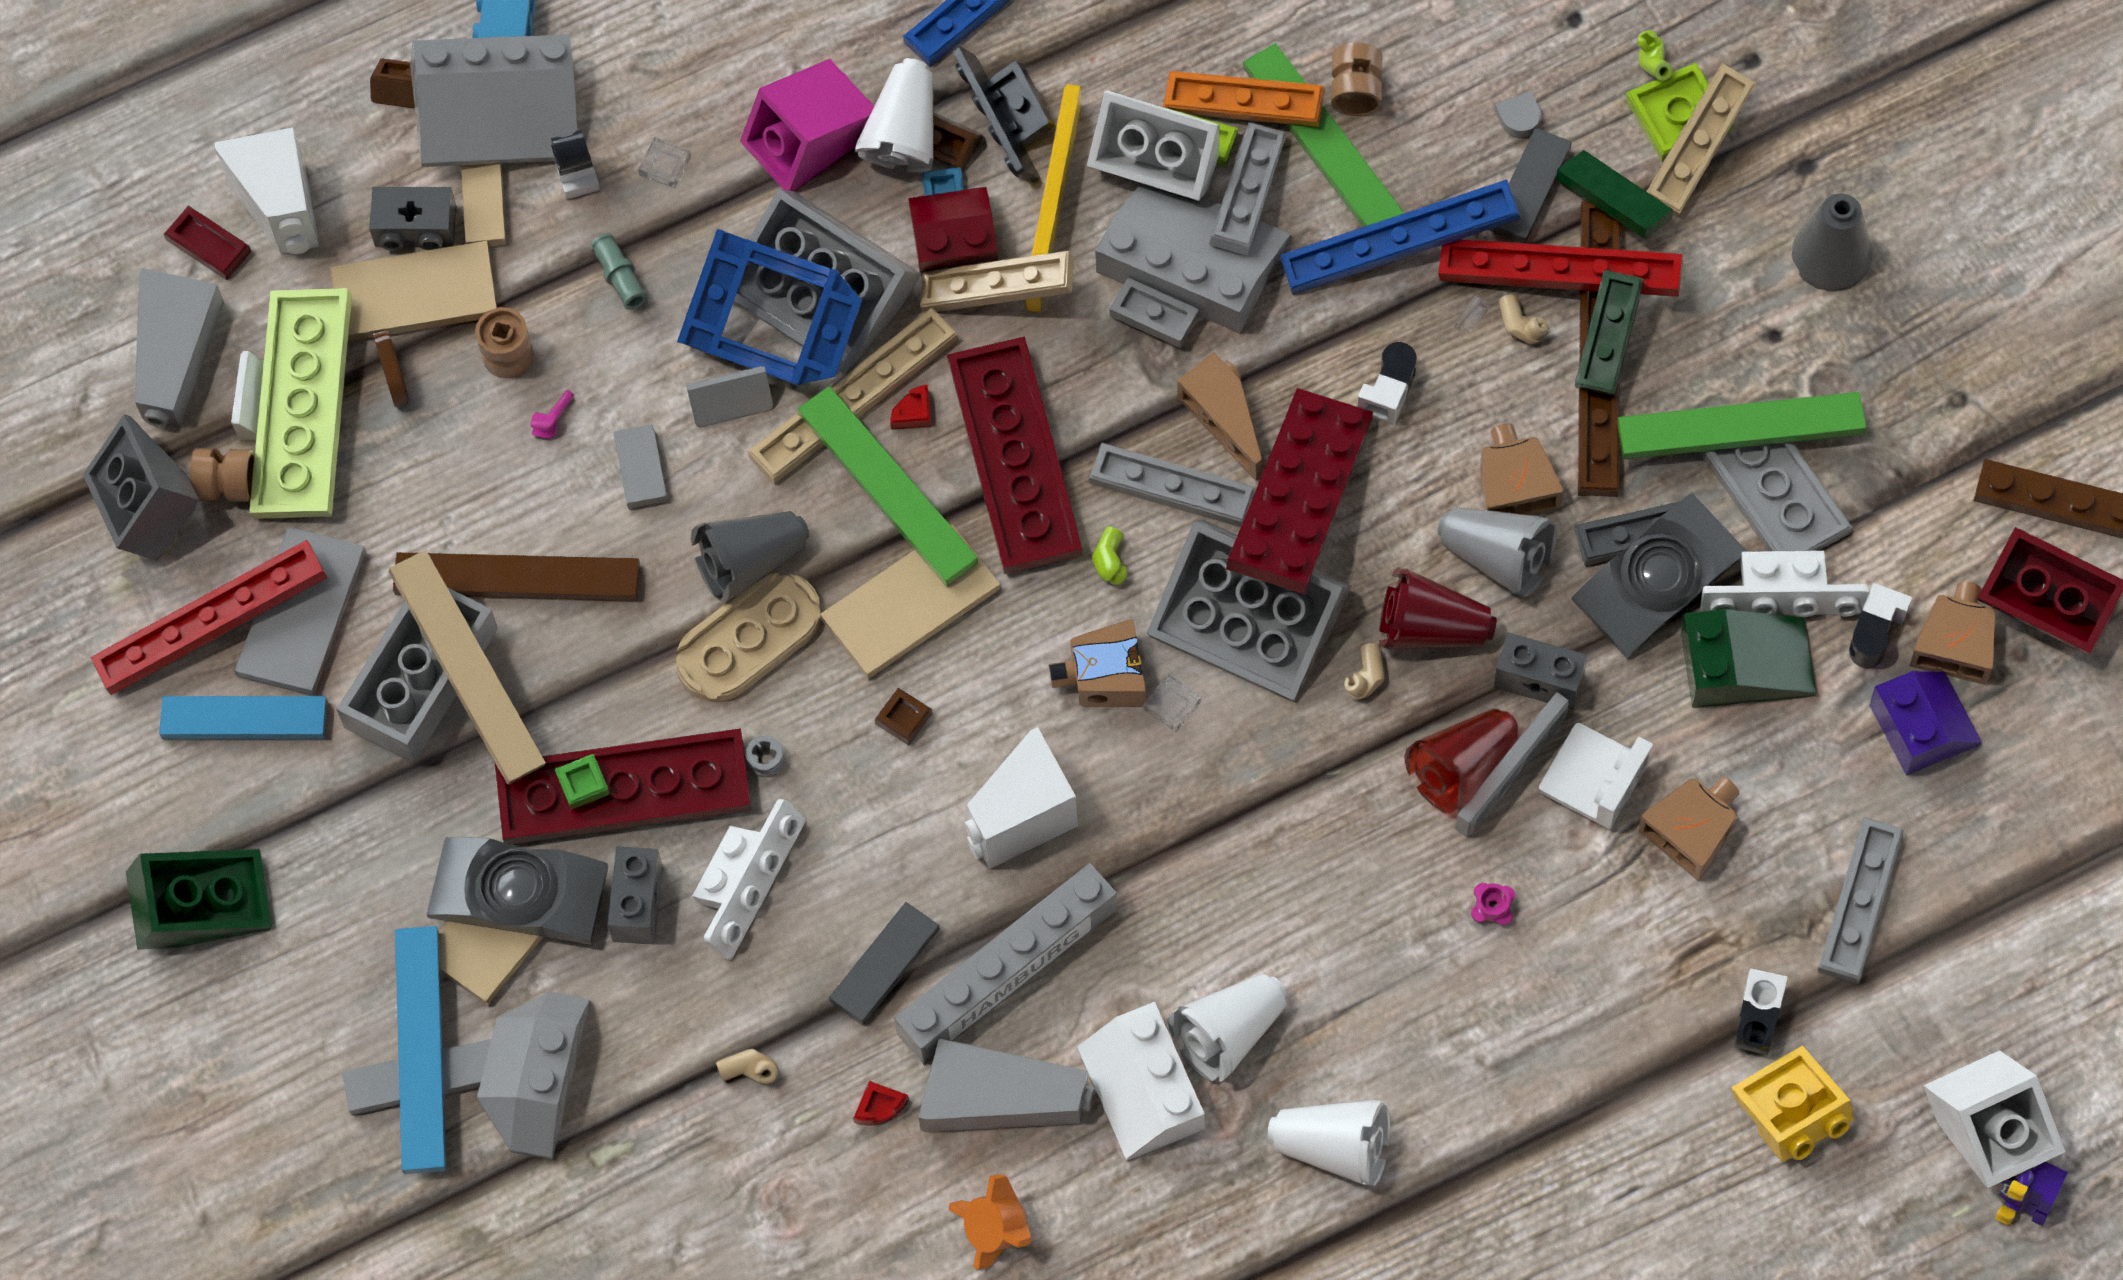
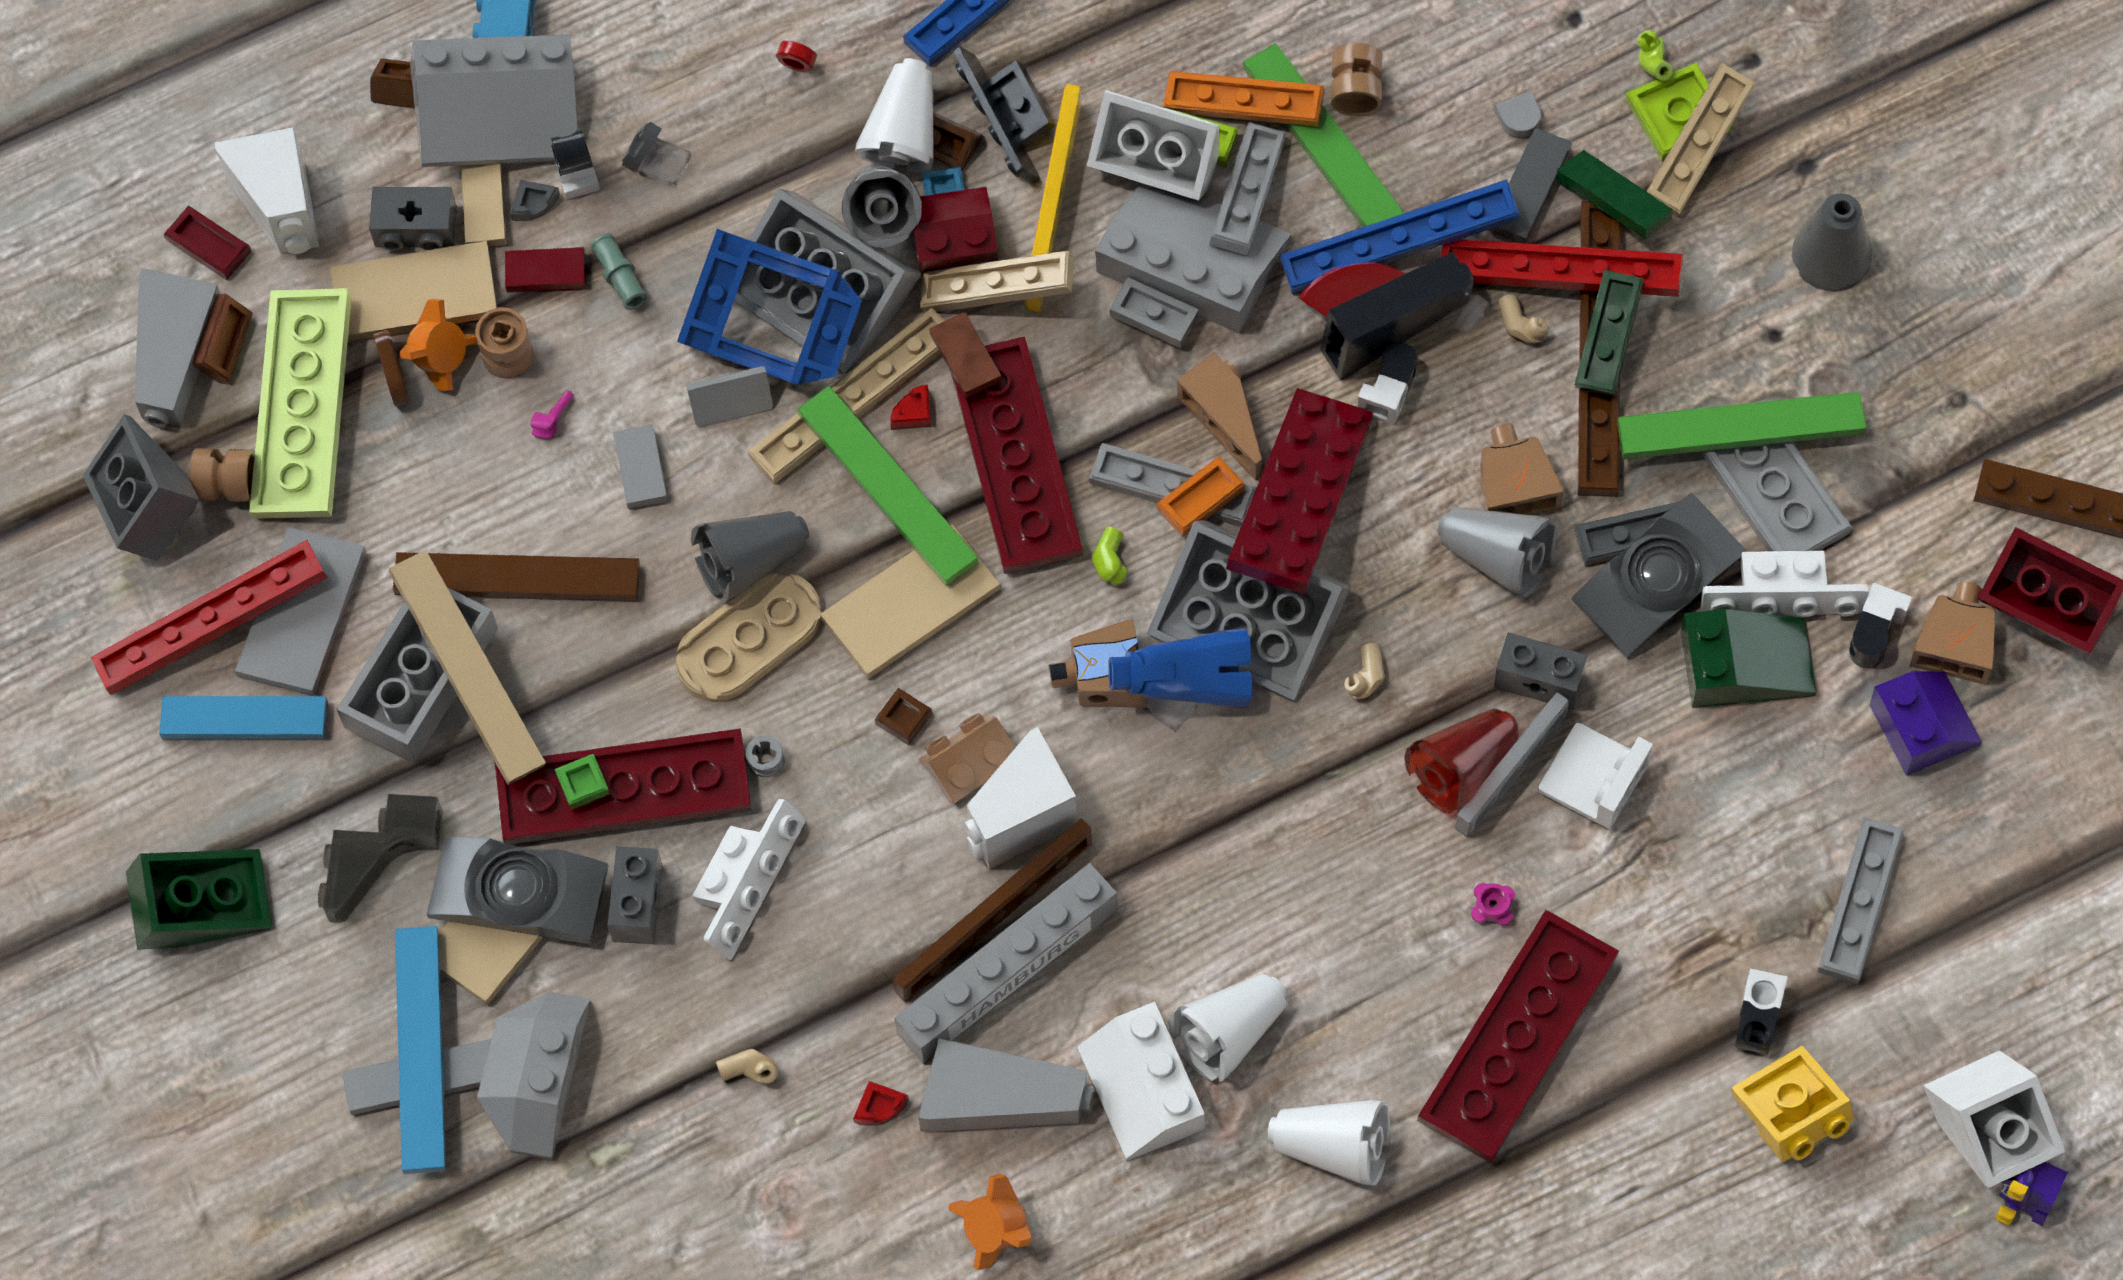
white slope [231,351,264,441] -> none
dark pink slope [740,59,874,191] -> none
dark grey tile [829,902,940,1025] -> none
dark red cone [1379,567,1497,649] -> none
medium nougat torso [1638,777,1740,881] -> none
none -> copper tile [192,293,253,383]
none -> clear smoke arch [318,794,443,923]
none -> orange piece [400,298,478,391]
none -> dark red tile [505,247,586,292]
none -> dark grey tile [510,180,560,221]
none -> dark grey tile [622,122,662,172]
none -> red tile [776,41,817,72]
none -> light grey cone [842,164,922,247]
none -> reddish brown tile [893,818,1092,1002]
none -> medium nougat bracket [919,713,1015,804]
none -> copper tile [929,312,1002,398]
none -> blue piece [1108,628,1252,708]
none -> orange tile [1157,456,1245,537]
none -> red tile [1298,262,1406,317]
none -> black slope [1320,252,1474,380]
none -> dark red plate [1417,910,1619,1163]

